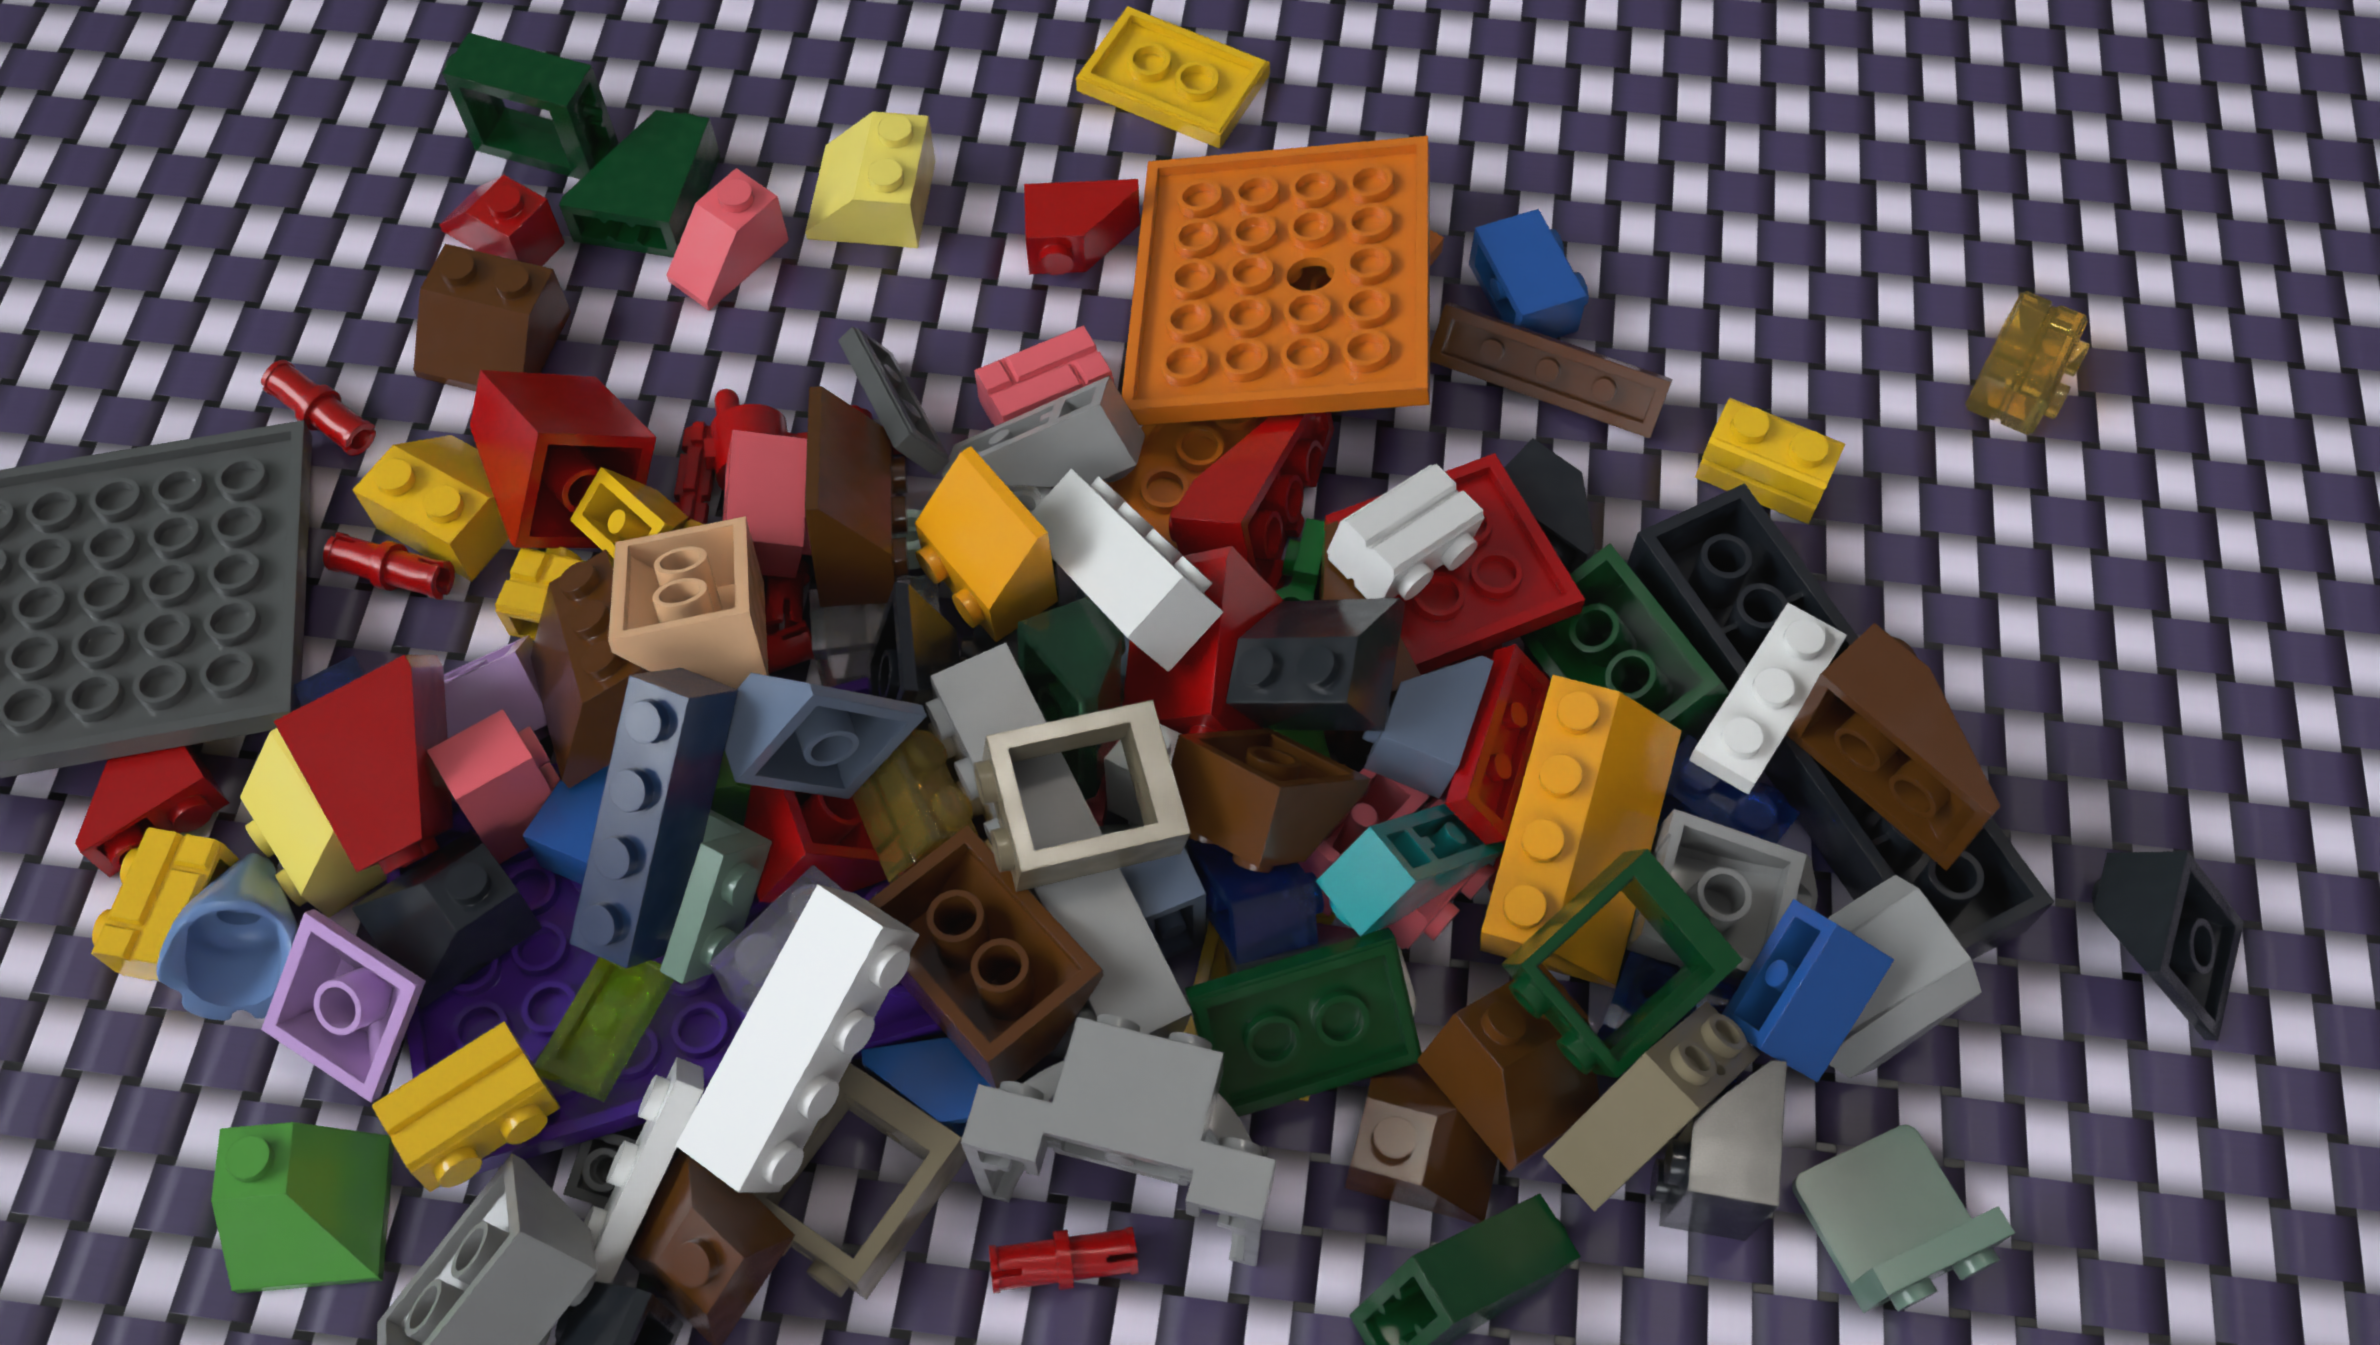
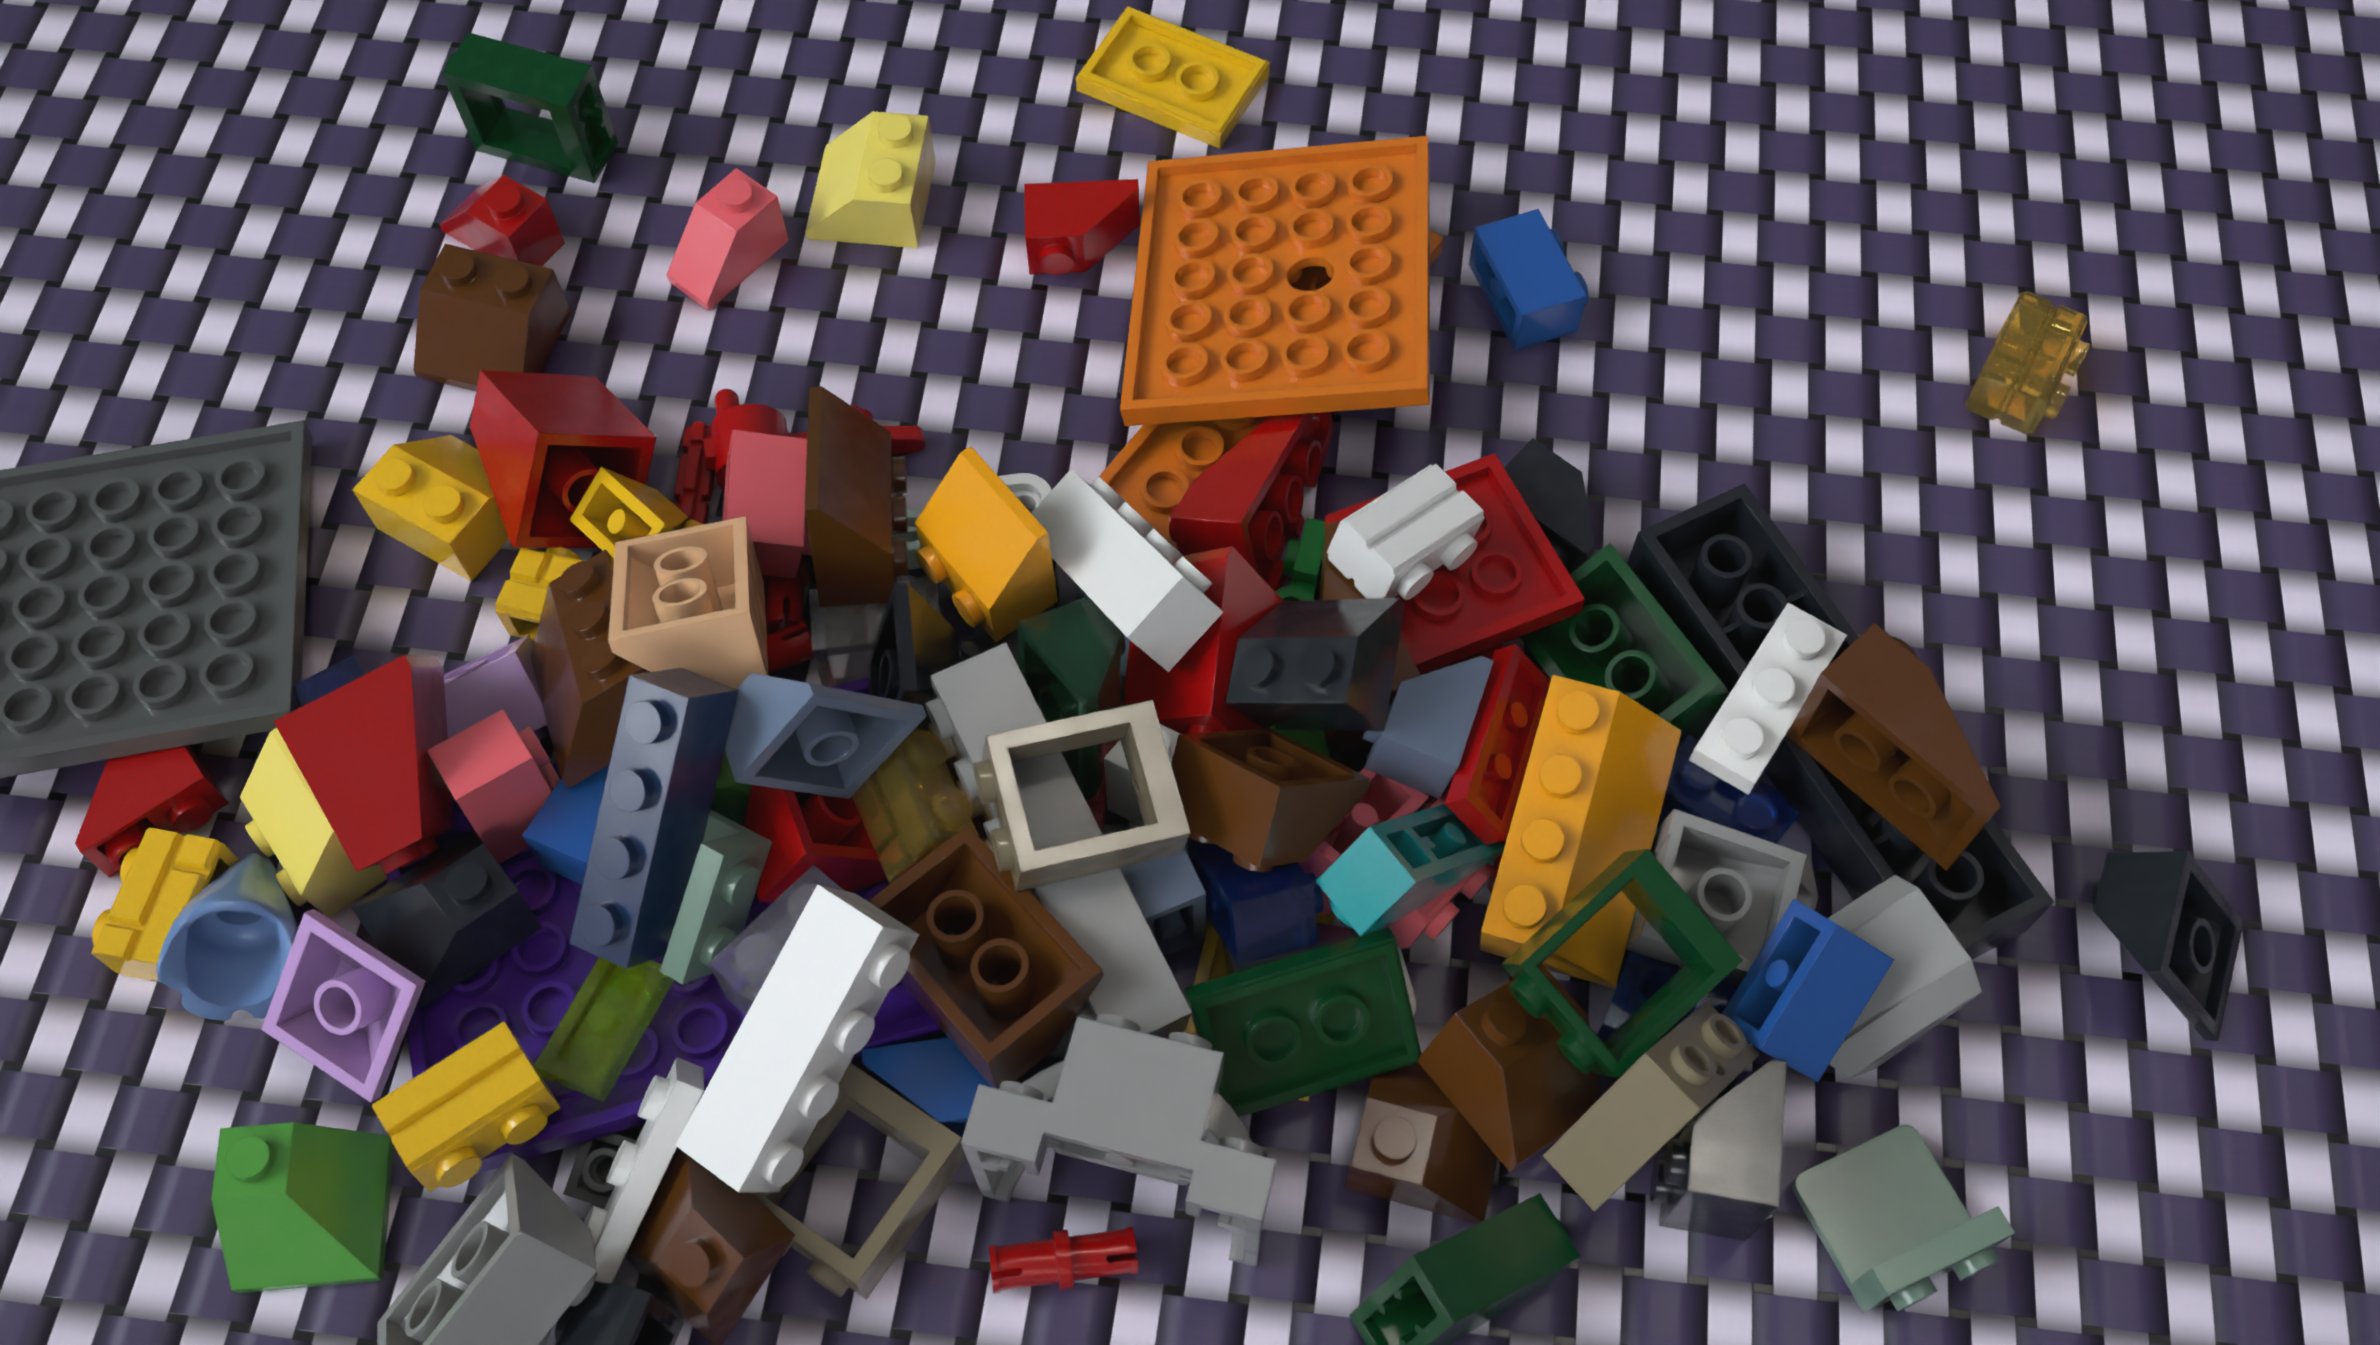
red pin [261,360,376,456] -> none
red pin [323,532,455,600] -> none
dark green slope [559,110,721,258] -> none
dark grey tile [838,326,950,476] -> none
light grey slope [942,376,1145,487] -> none
coral brick [974,326,1114,427] -> none
reddish brown plate [1430,302,1673,438] -> none
yellow brick [1695,397,1845,524] -> none

